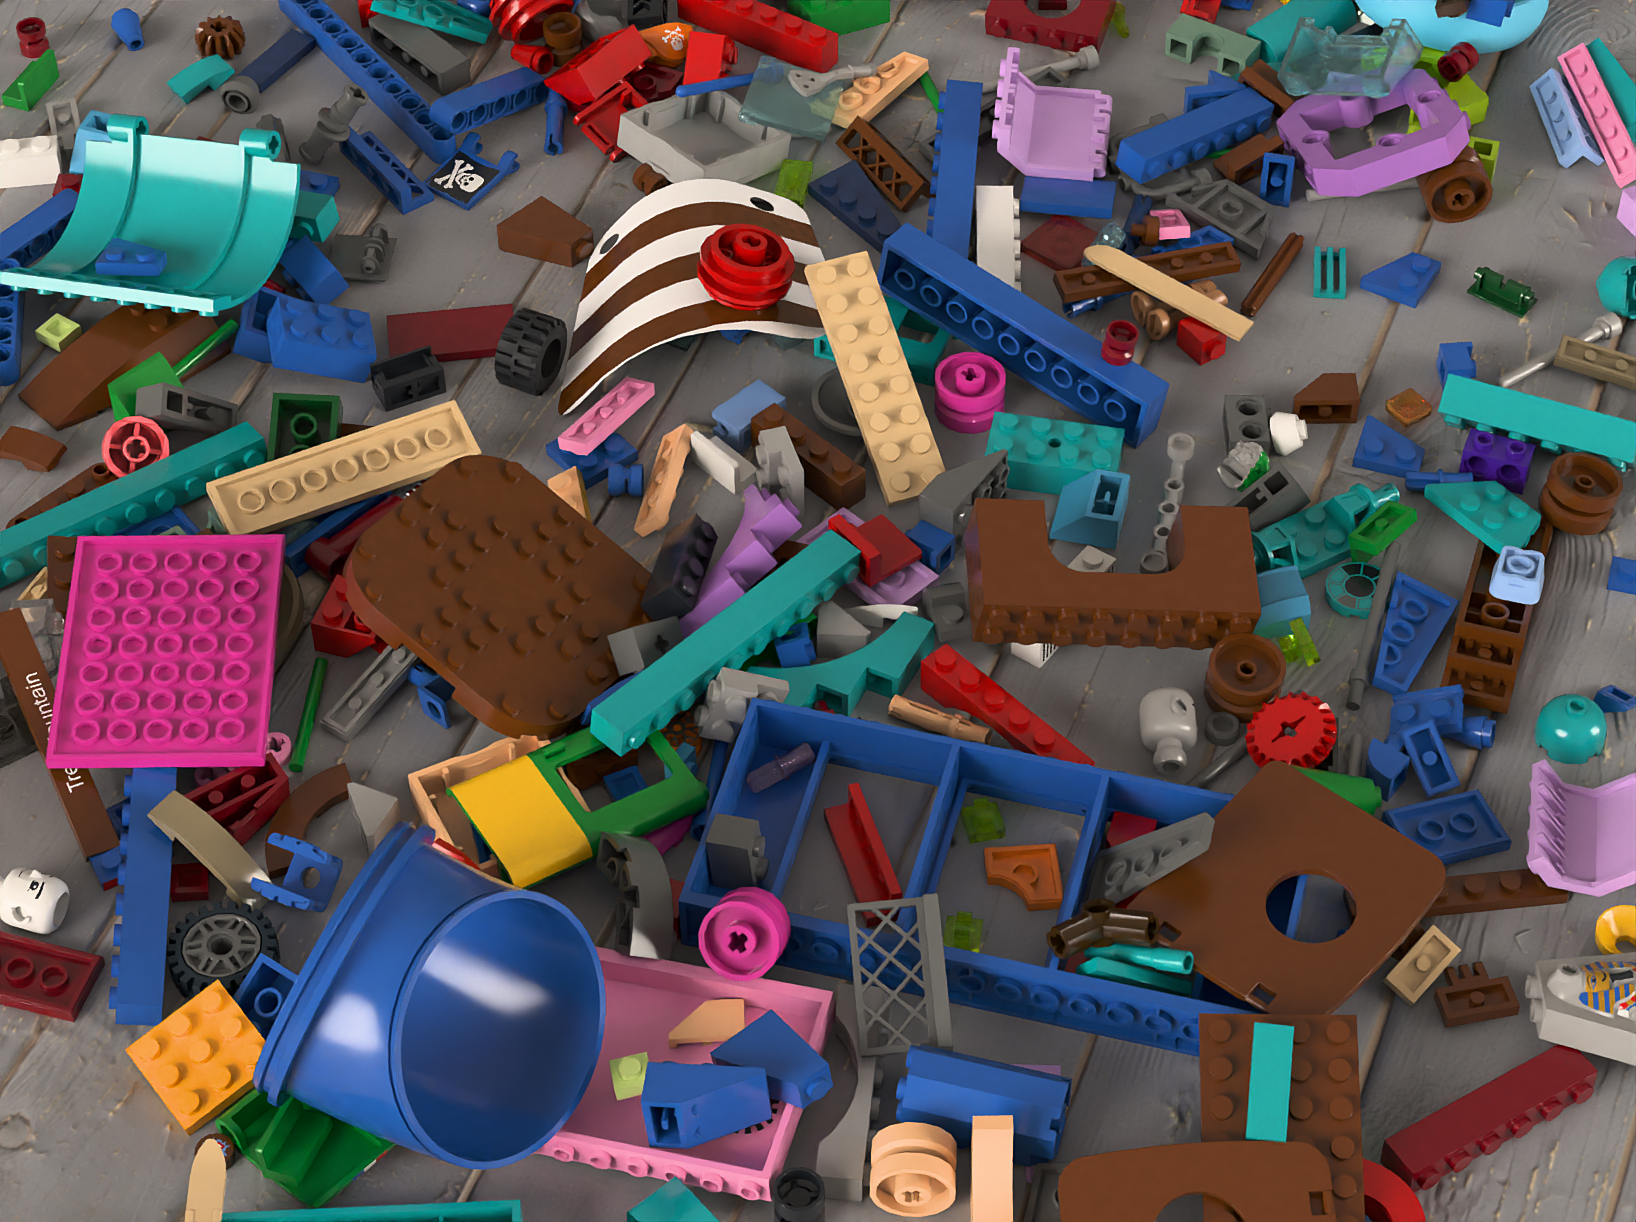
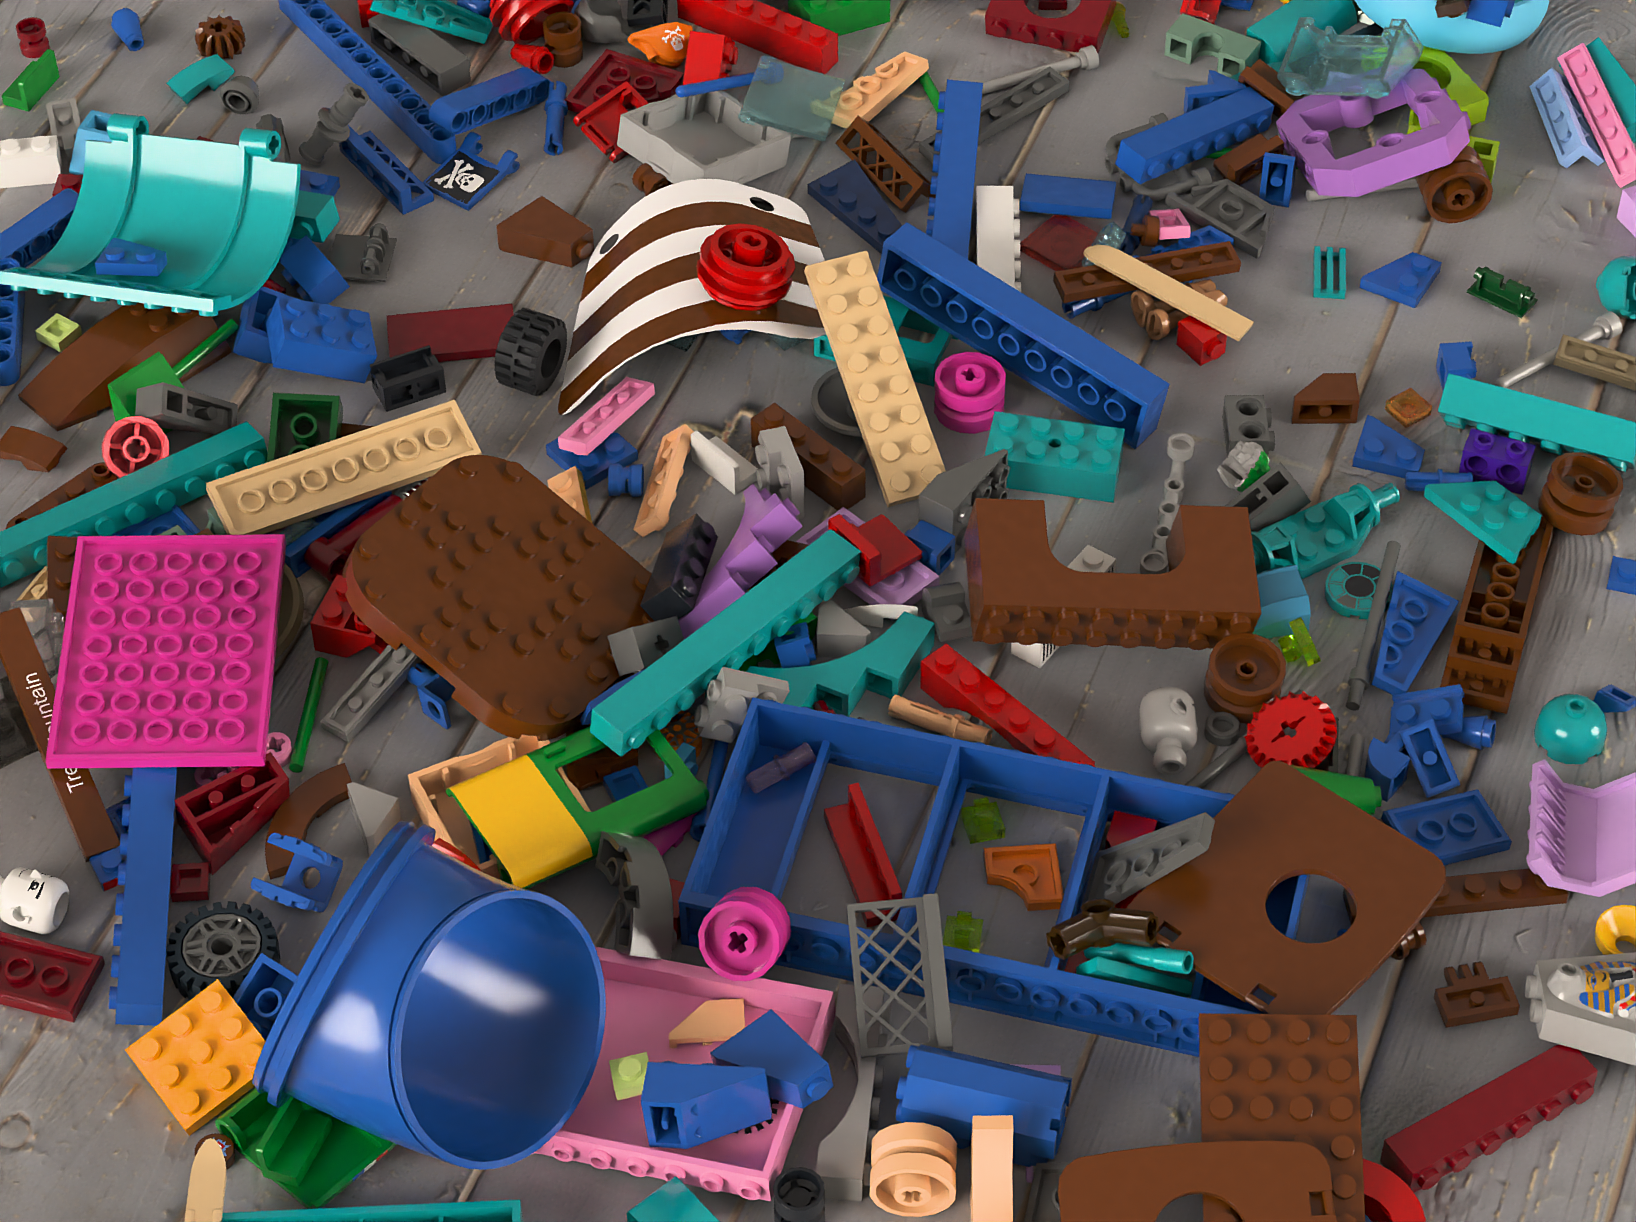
dark tan slope [147,790,272,912] -> none
dark blue tile [236,29,316,94] -> none
red slope [544,24,652,105] -> none
dark grey brick [705,813,769,890] -> none
medium blue brick [712,379,786,454] -> none
clear neon green plate [774,159,813,209] -> none
light grey piece [788,63,878,96] -> none
lavender hinge [992,47,1113,181] -> none
dark azure slope [1050,469,1130,549] -> none
dark red wheel [1101,320,1139,366] -> none
reddish brown axle [1240,232,1304,317] -> none
teal tile [1245,1022,1294,1143] -> none
white cone [1270,412,1308,456] -> none
green panel [1348,500,1417,563] -> none
tan plate [1382,925,1461,1006] -> none
dark red wheel [1437,42,1479,82] -> none
light blue piece [1489,546,1545,605] -> none

